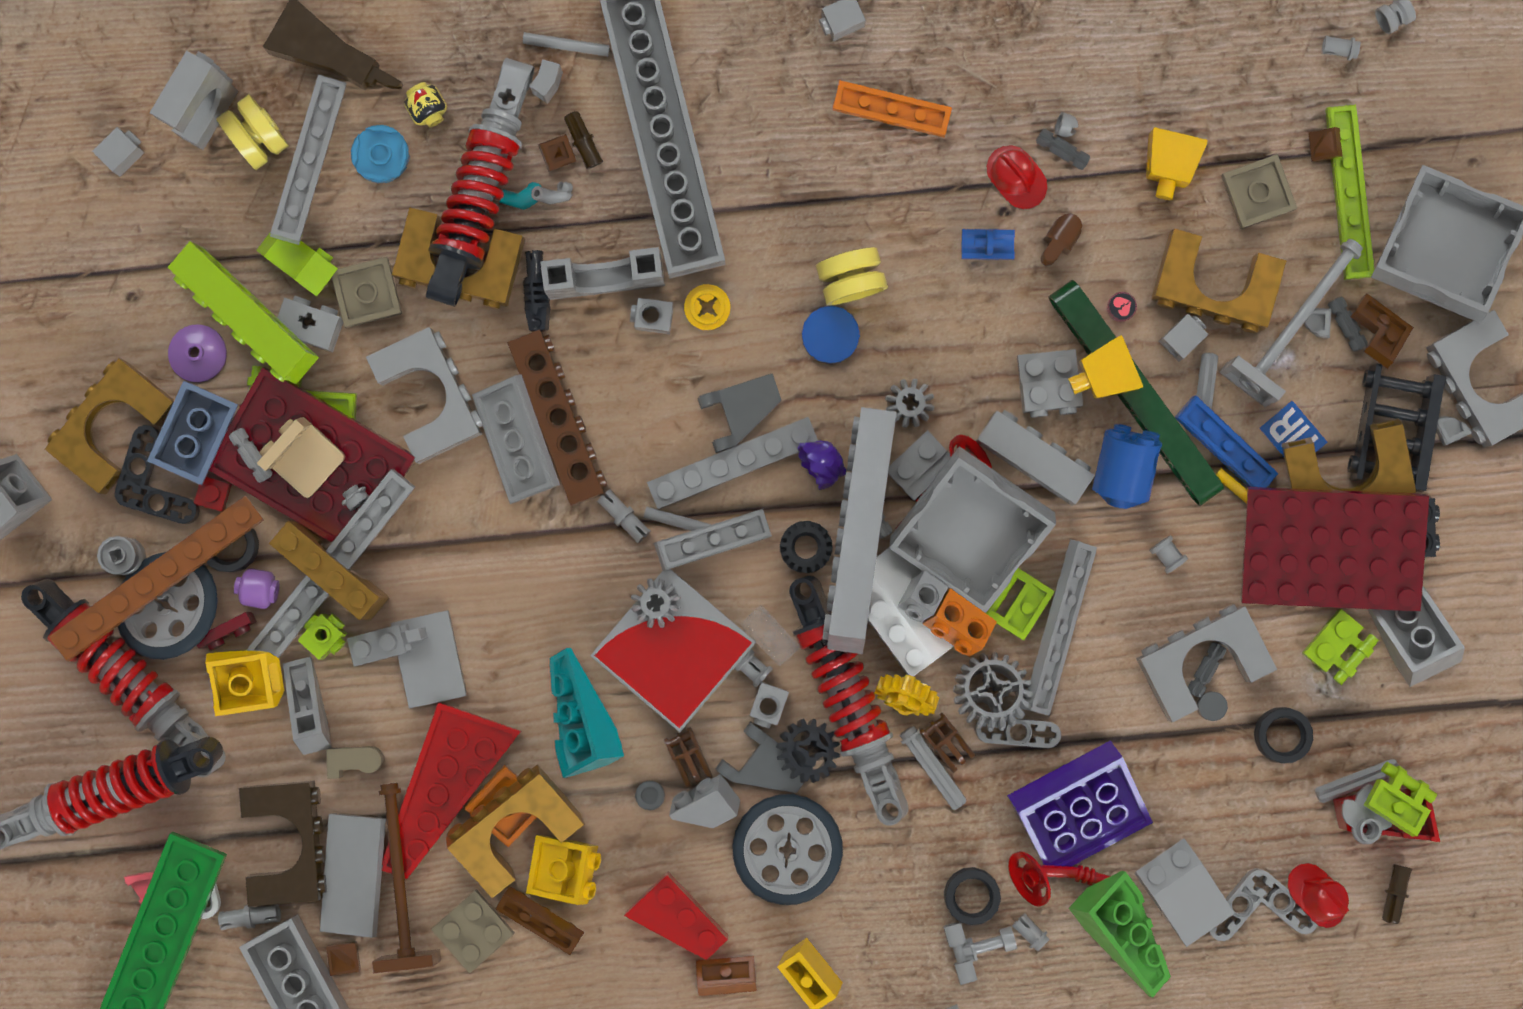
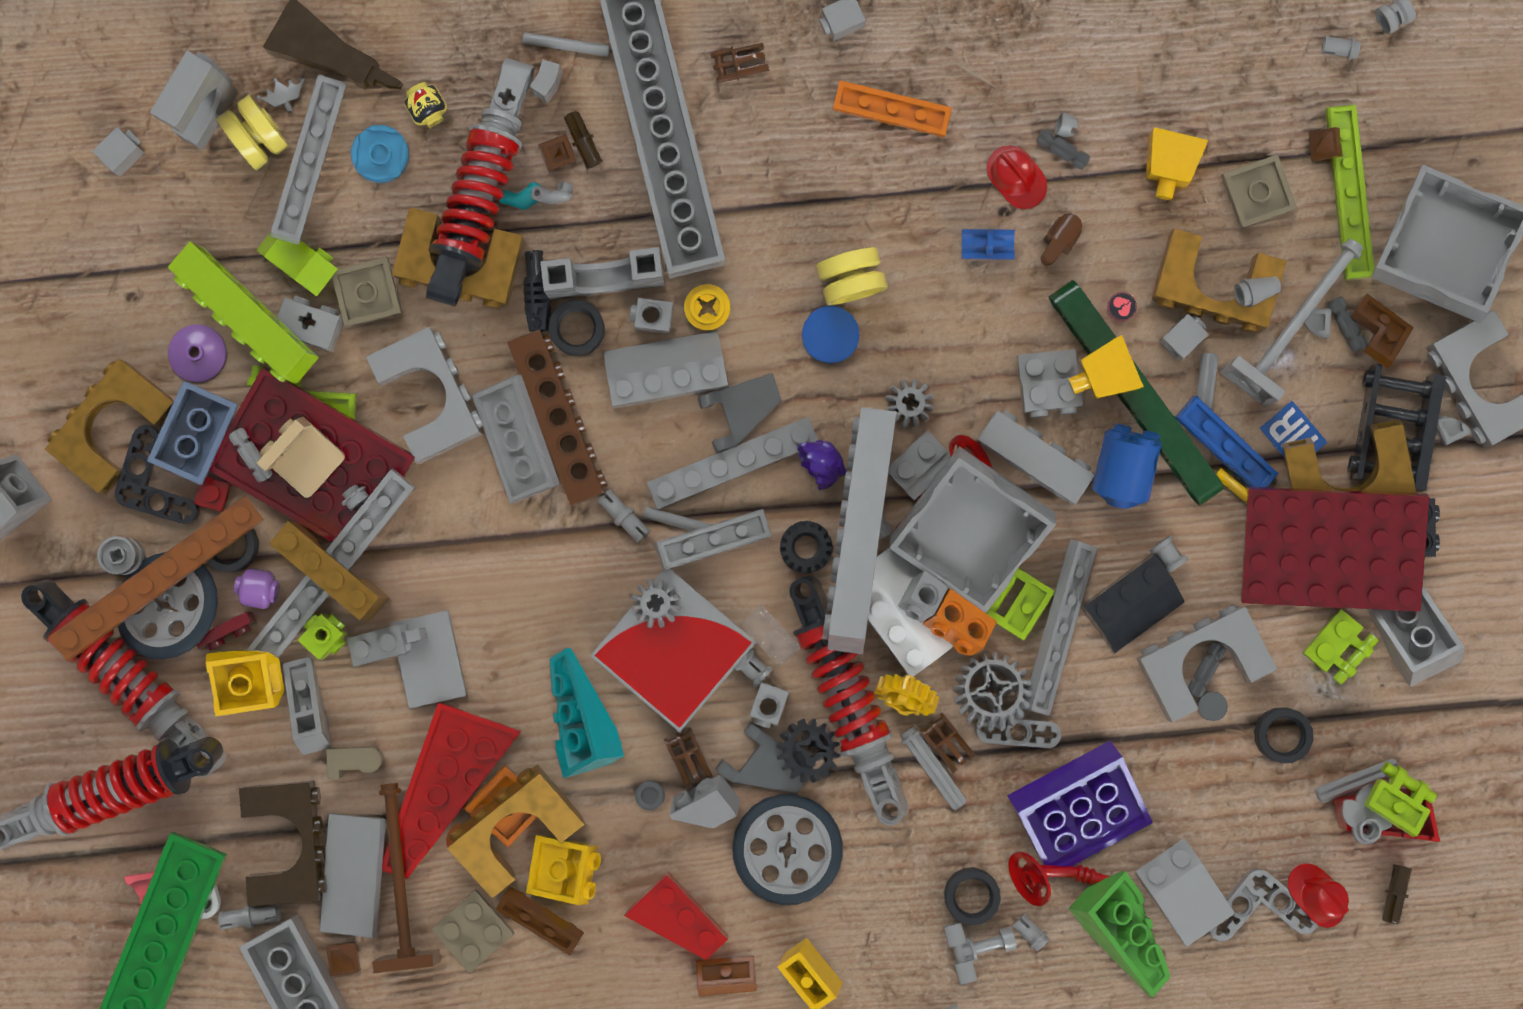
none -> light grey piece [256,78,305,112]
none -> black tyre [548,299,605,356]
none -> light grey slope [604,331,728,409]
none -> reddish brown arm [710,43,770,83]
none -> black slope [1080,554,1185,654]
none -> light grey cone [1234,276,1281,308]

